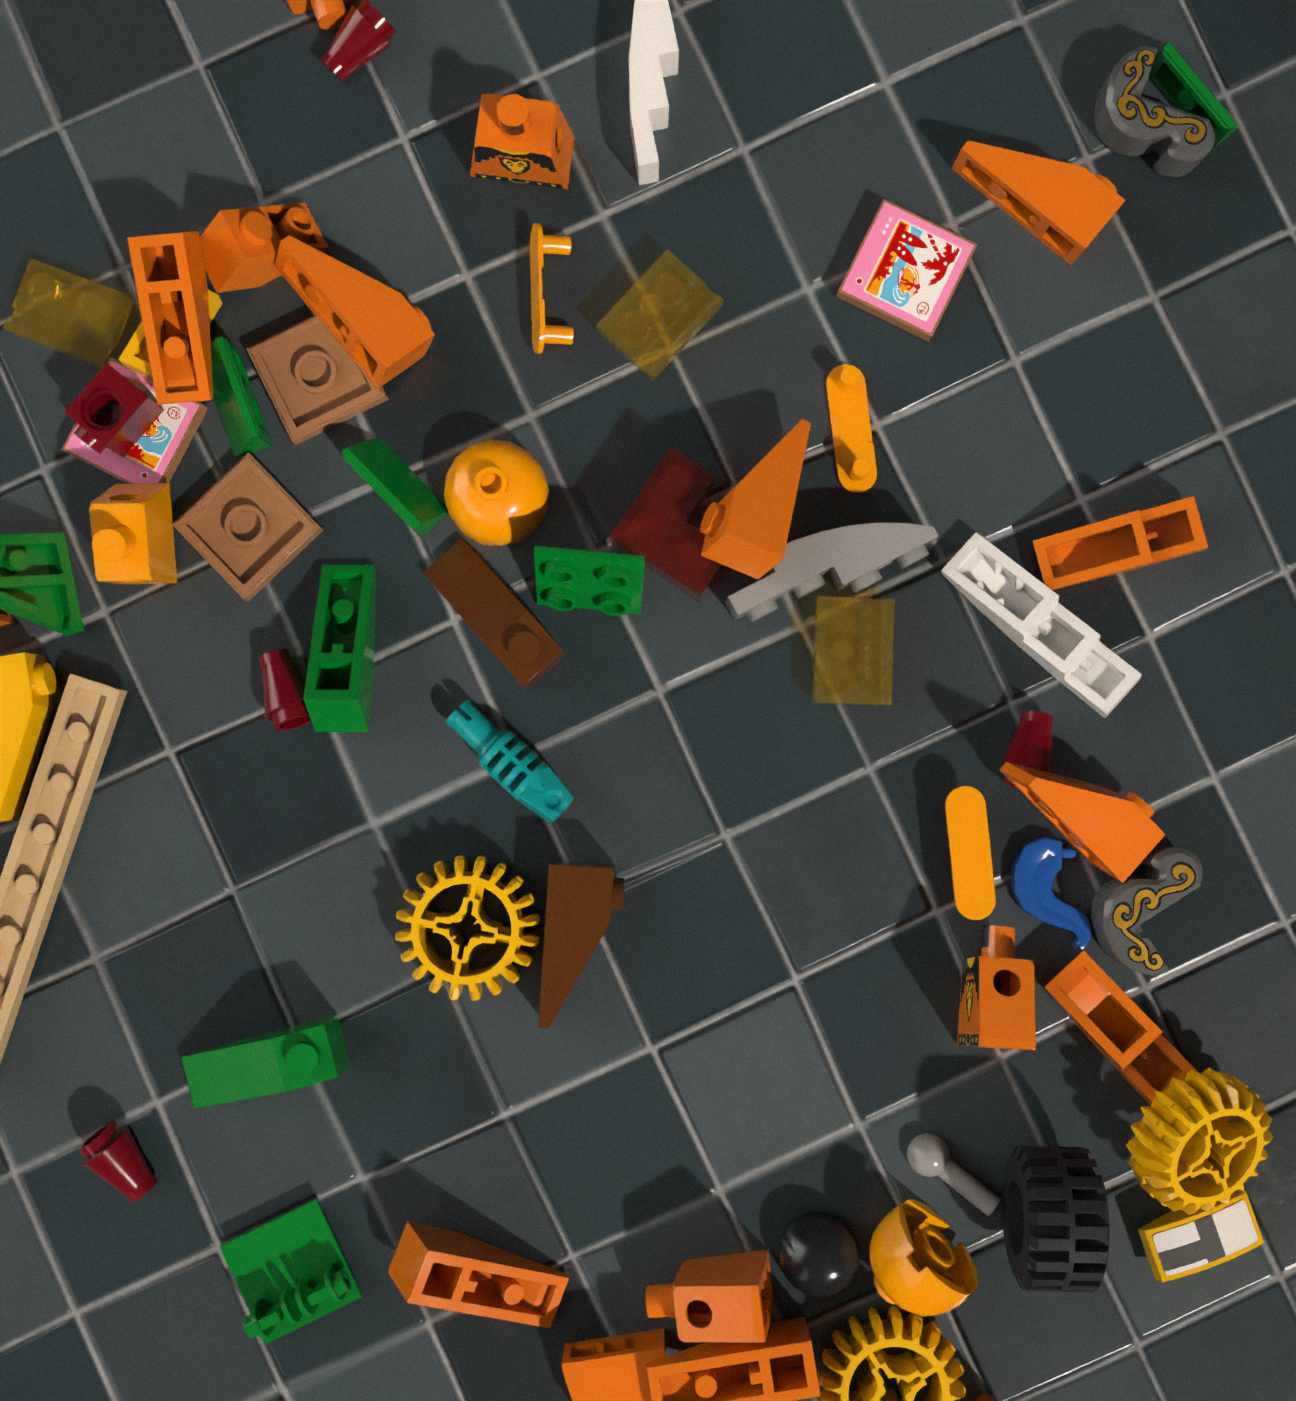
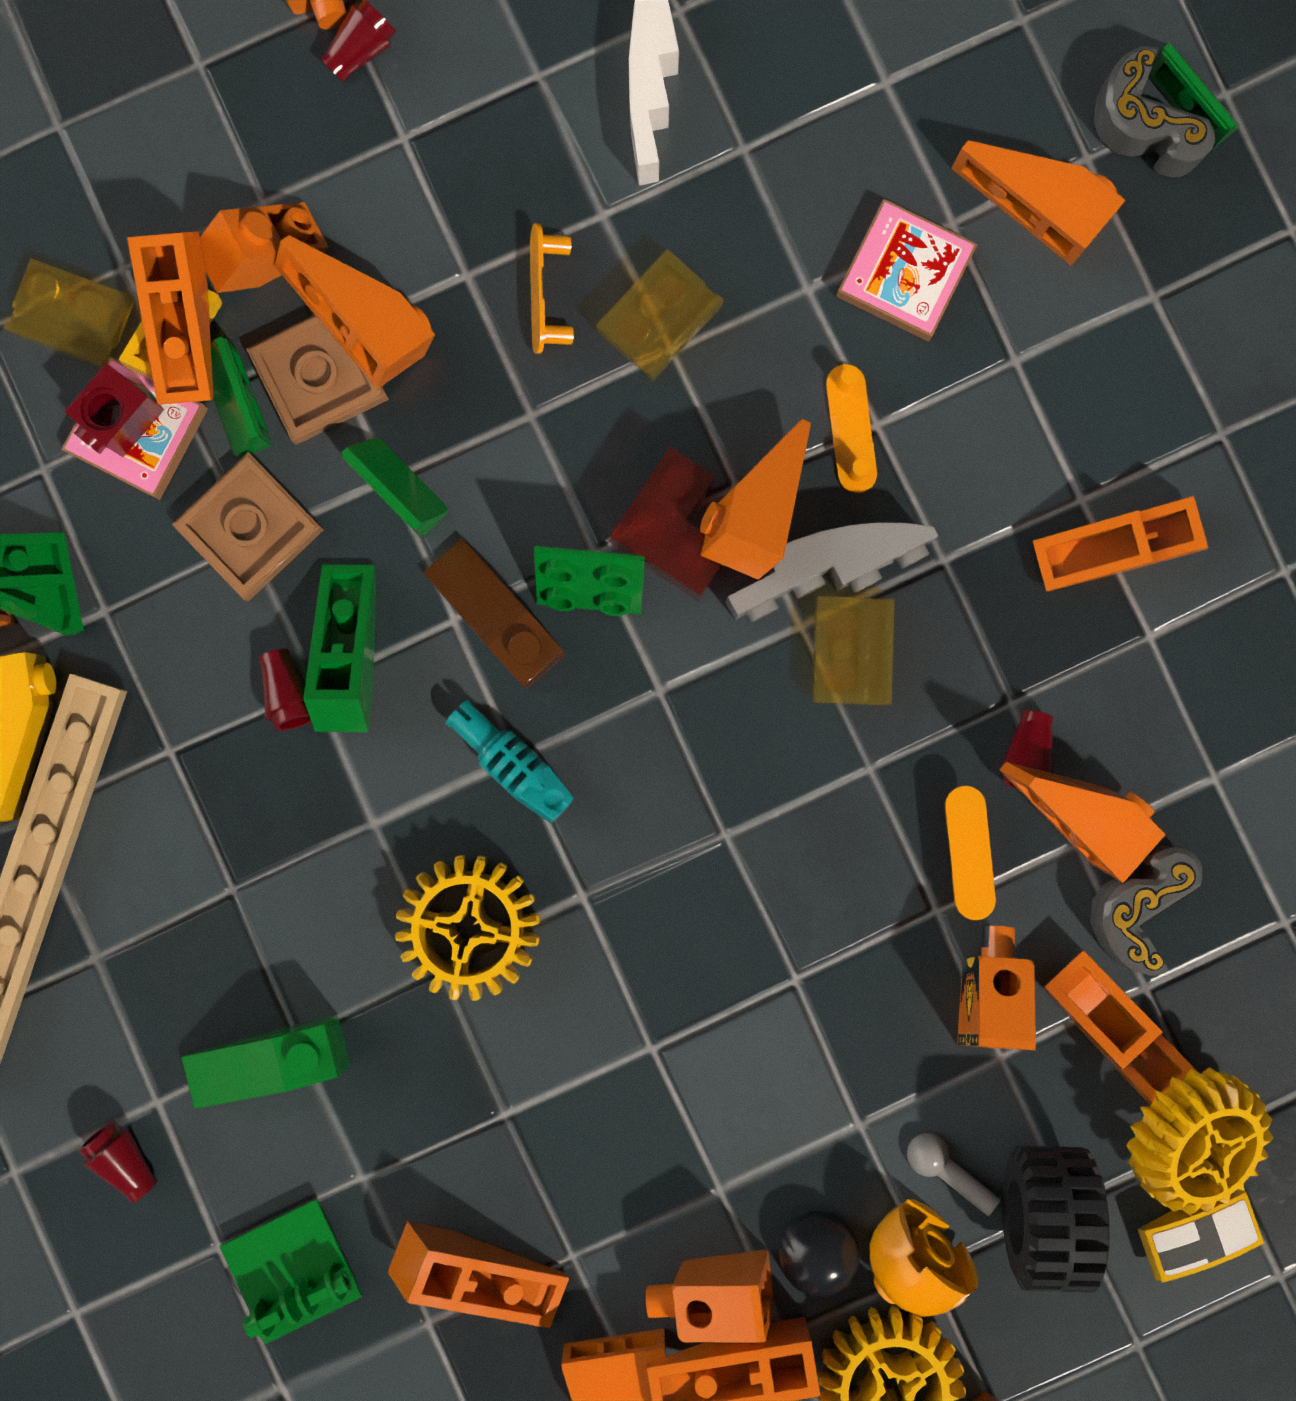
light orange torso [89,483,178,584] -> none
light orange cylinder [444,439,549,546] -> none
orange torso [470,93,575,189] -> none
reddish brown slope [538,861,624,1029] -> none
white slope [941,532,1142,718] -> none
blue piece [1011,837,1092,951] -> none

